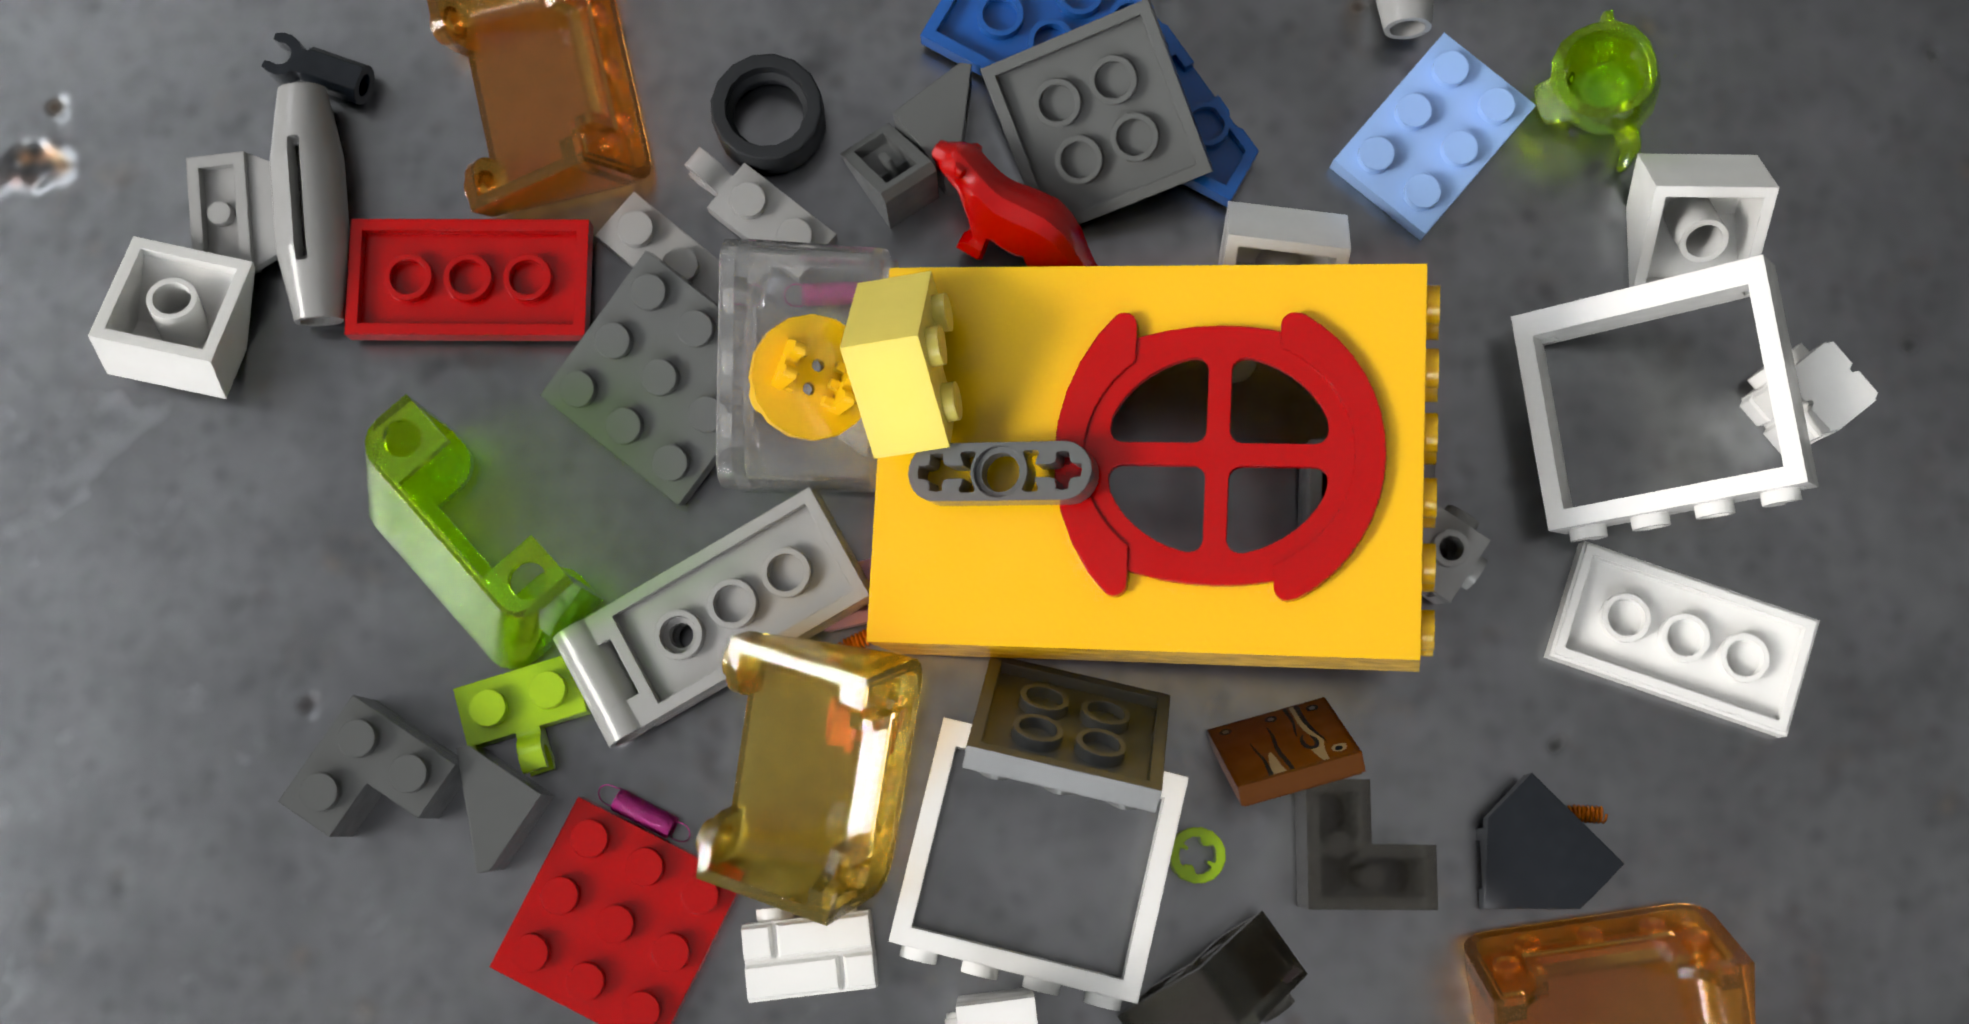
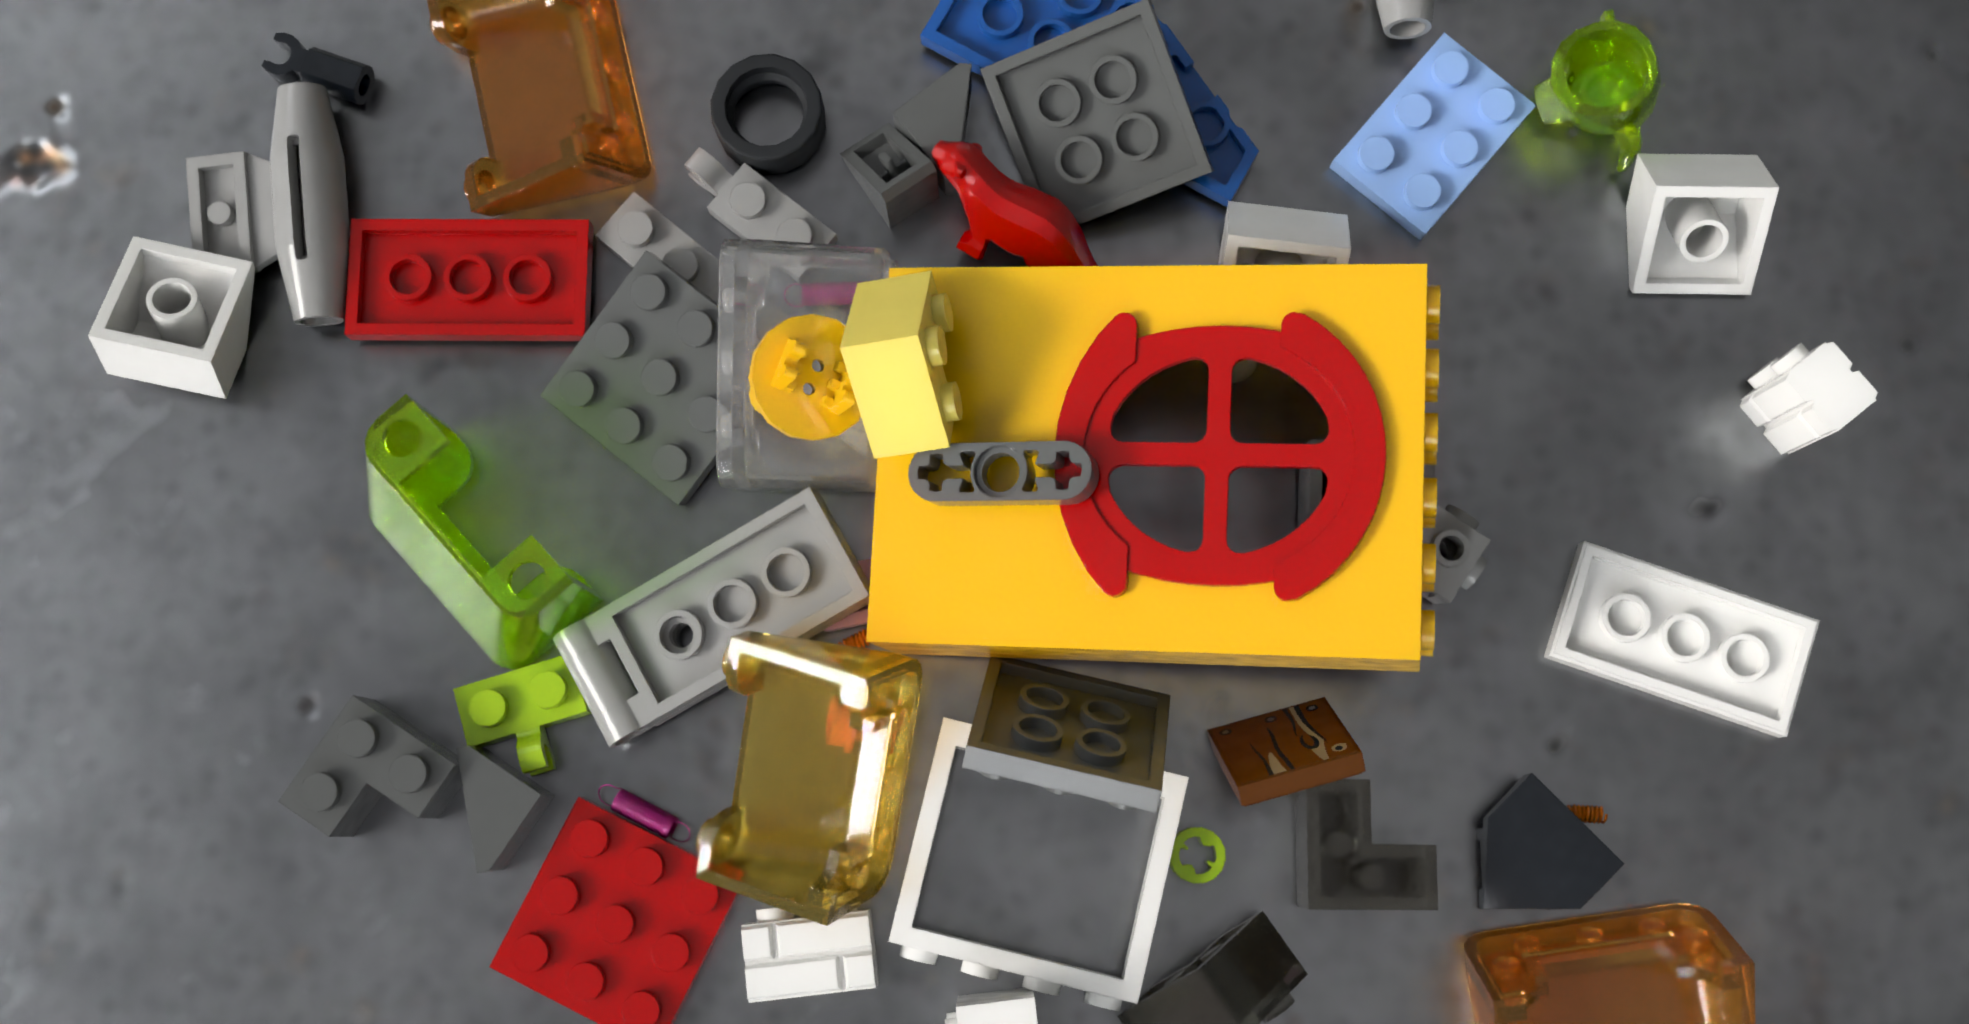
white window [1511,254,1819,542] -> none

